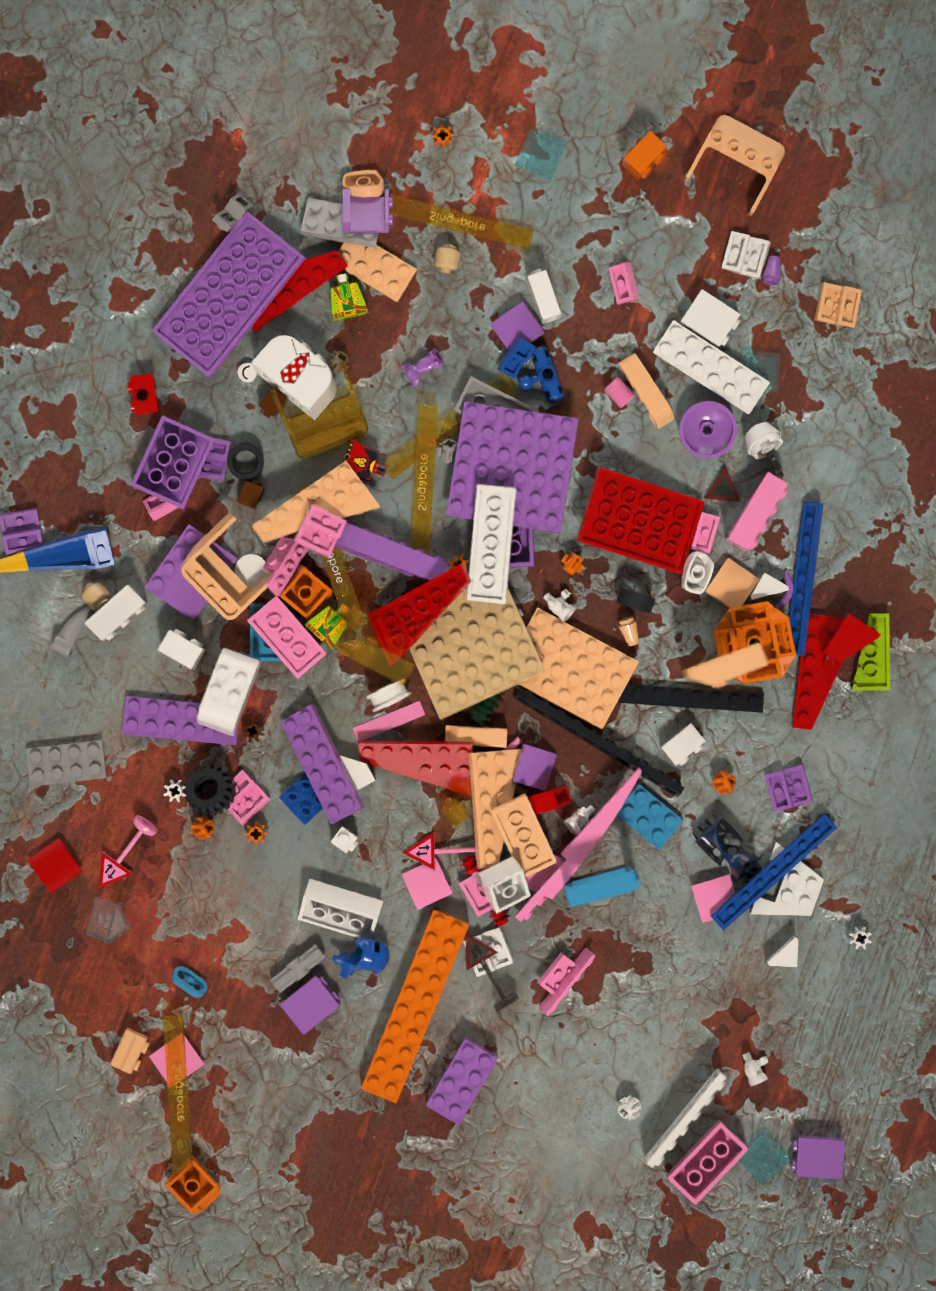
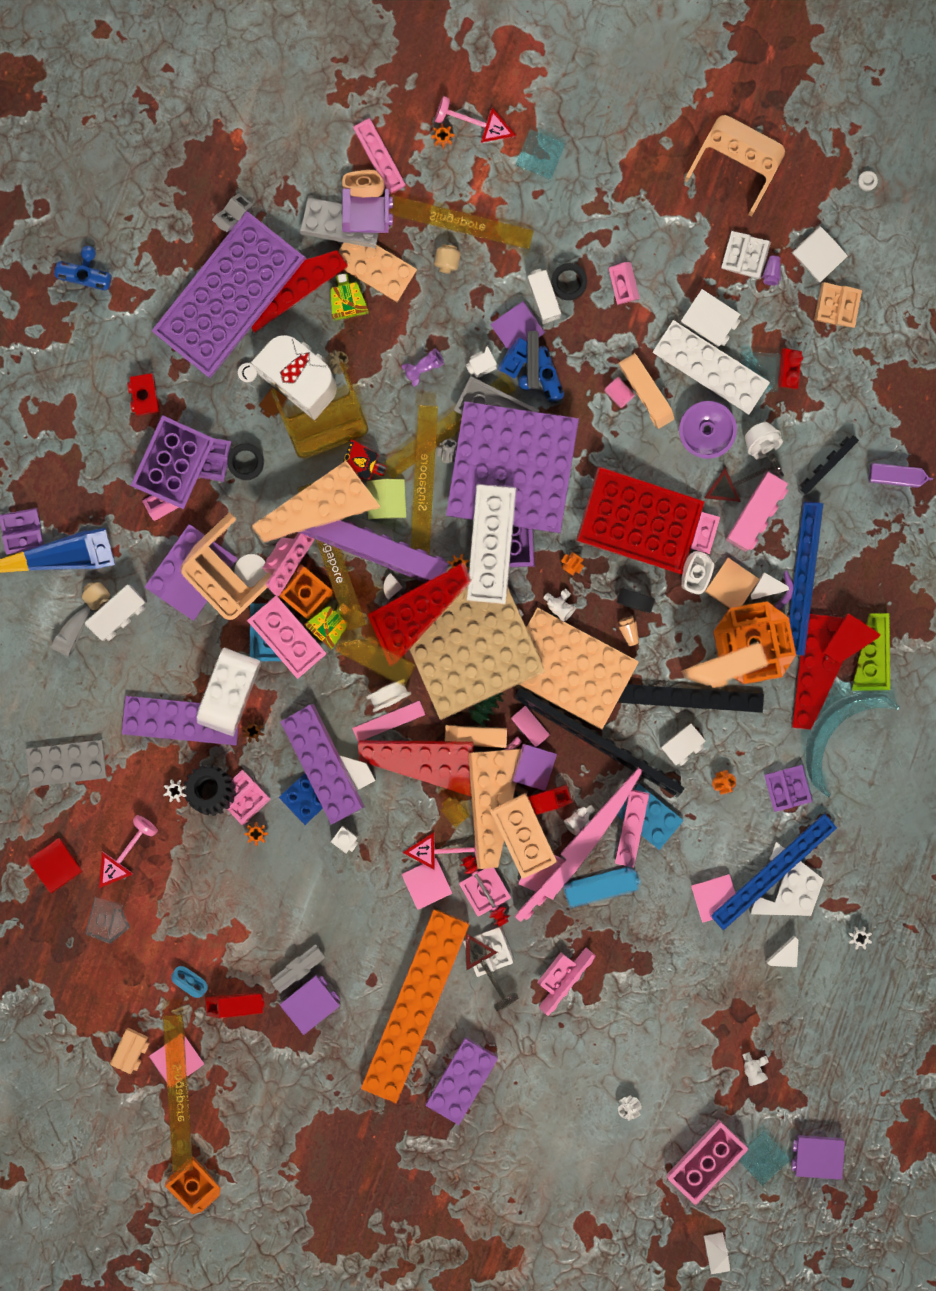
white brick [158,629,206,670] -> none
orange gear [191,816,215,840] -> none
reddish brown brick [237,479,265,510] -> none
bright pink slope [294,504,346,558] -> none
white slope [298,879,383,939] -> none
blue piece [332,937,390,979] -> none
white brick [478,856,530,913] -> none
orange brick [622,131,667,180] -> none
white plate [644,1069,726,1168] -> none
black hips [692,814,762,883] -> none
none -> blue piece [54,246,112,291]
none -> red slope [205,993,265,1018]
none -> bright pink tile [353,118,406,195]
none -> yellowish green slope [366,479,406,520]
none -> white tile [384,573,403,600]
none -> bright pink piece [435,96,516,143]
none -> white window [466,346,497,379]
none -> bright pink slope [511,706,550,747]
none -> dark grey axle [527,331,539,388]
none -> black tyre [551,263,587,301]
none -> bright pink plate [615,789,650,868]
none -> white slope [704,1232,730,1274]
none -> red tile [778,348,804,389]
none -> white slope [792,226,847,282]
none -> black plate [798,435,859,497]
none -> clear light blue windscreen [805,693,900,798]
none -> white tile [858,171,878,191]
none -> medium lavender piece [869,463,933,488]

